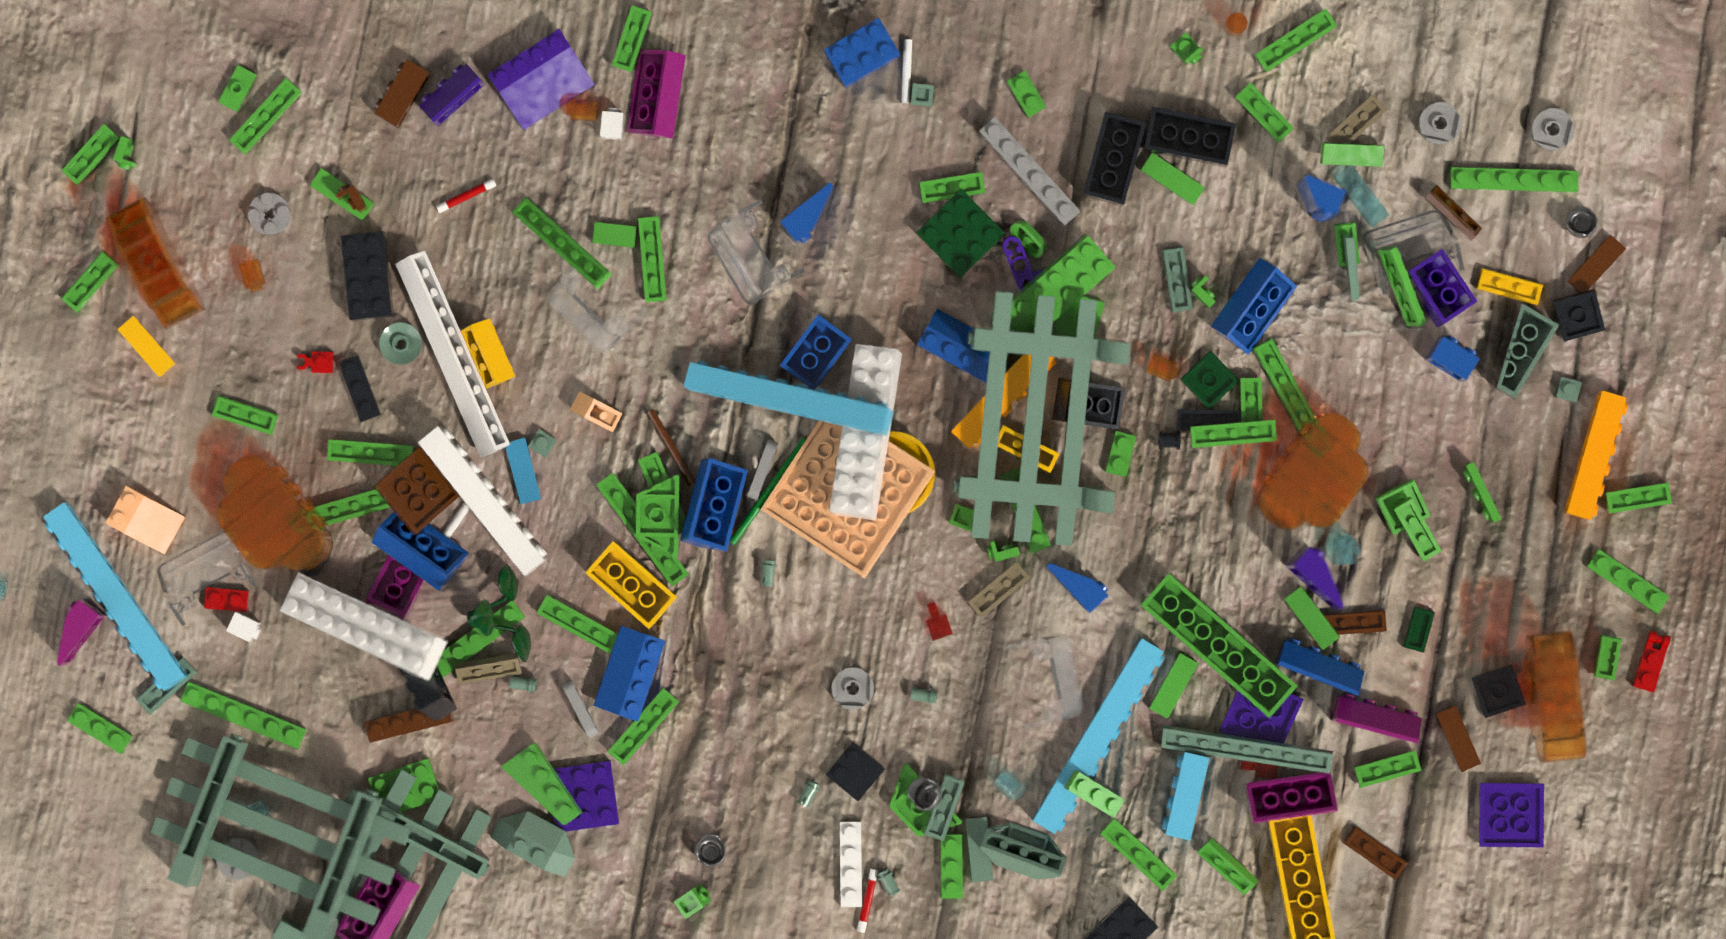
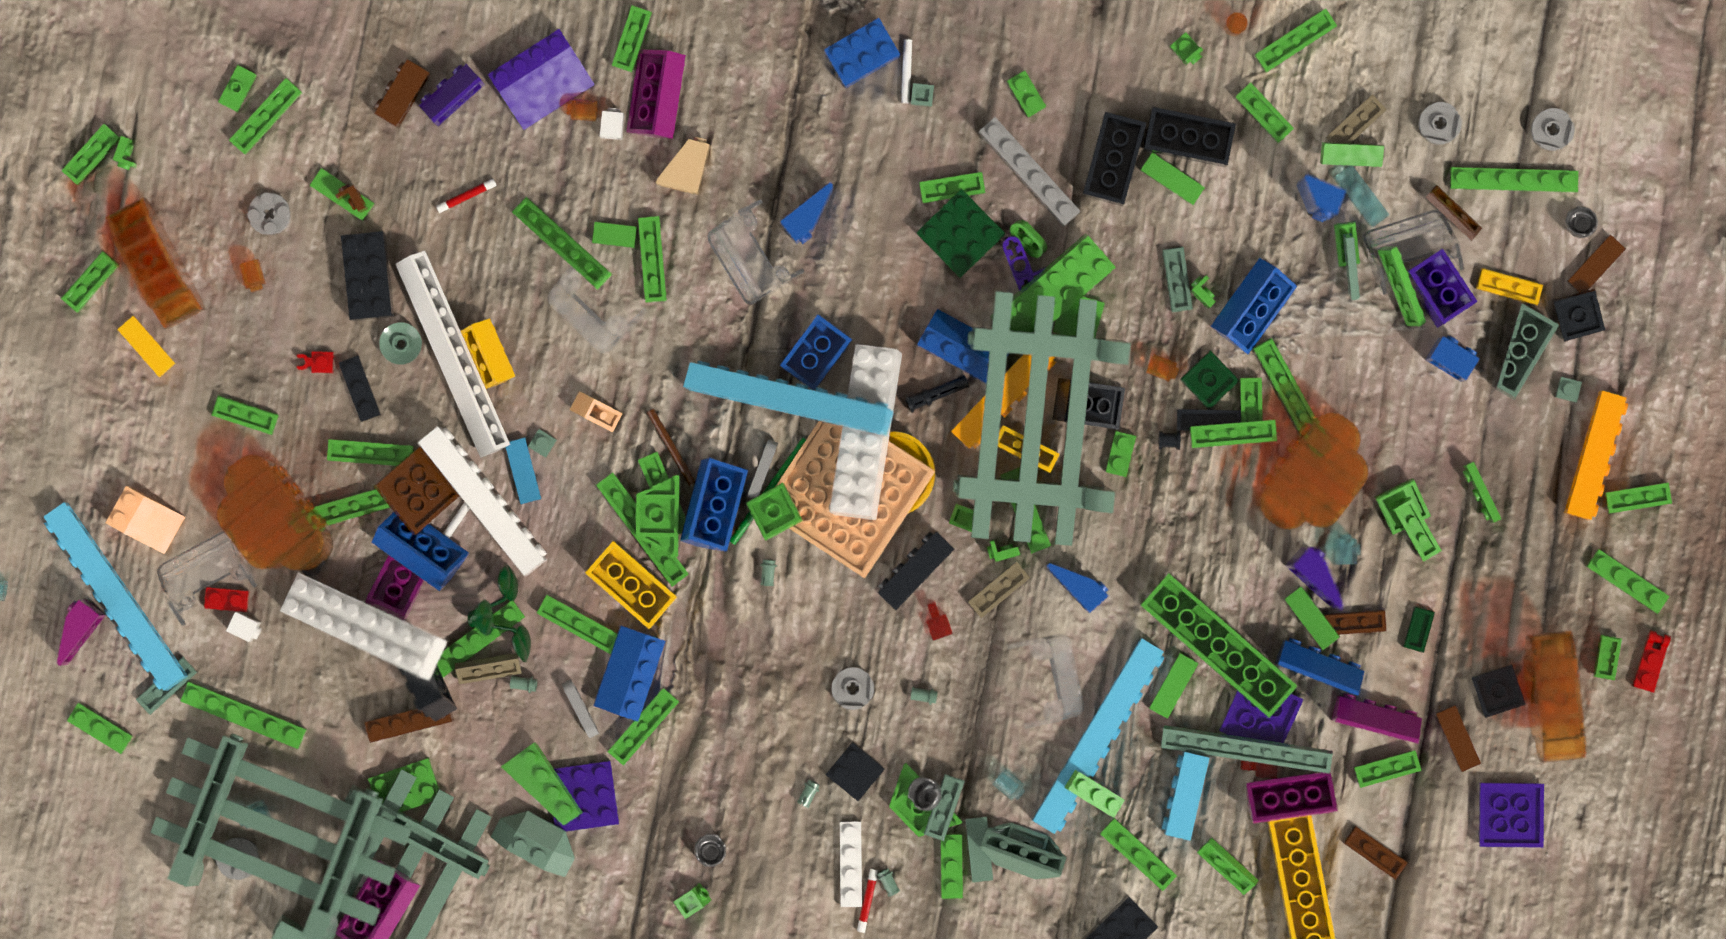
none -> tan slope [656,137,710,195]
none -> bright green plate [746,483,803,541]
none -> black brick [877,531,955,610]
none -> black pin [904,375,969,413]

